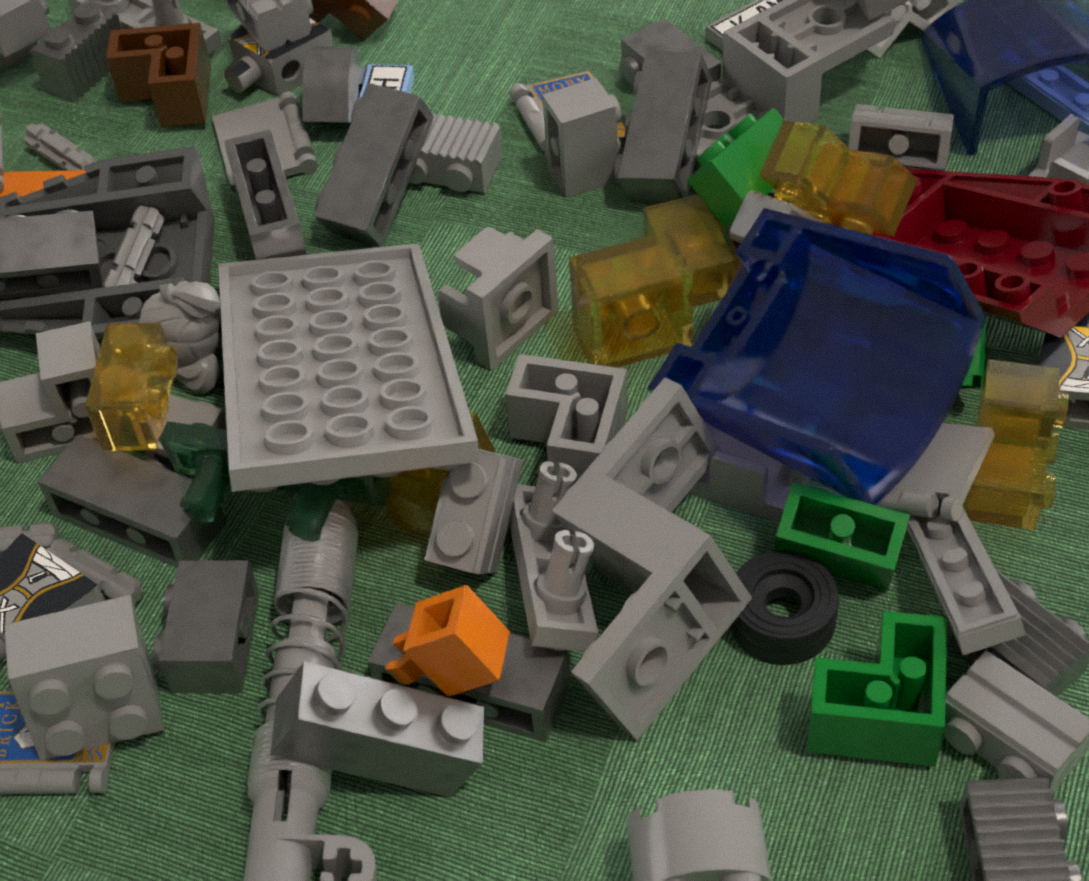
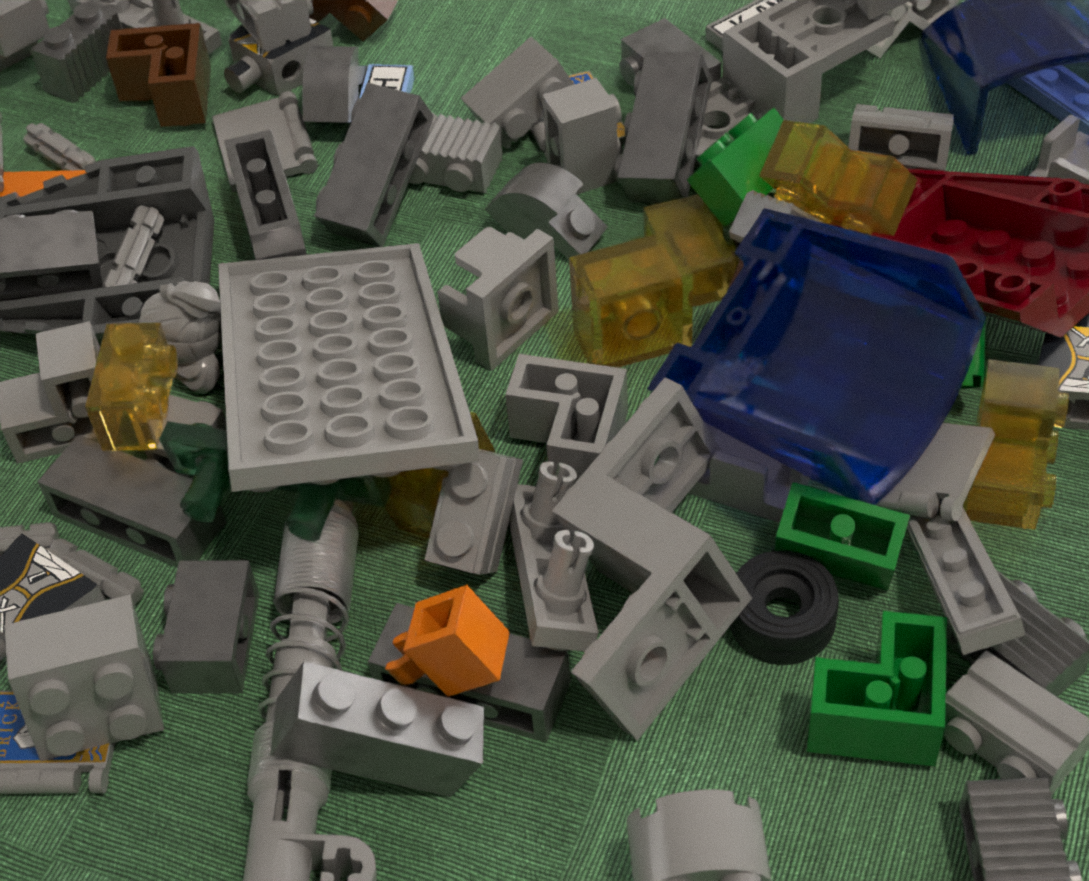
none -> light grey brick [461,36,574,148]
none -> flat silver brick [485,163,608,264]

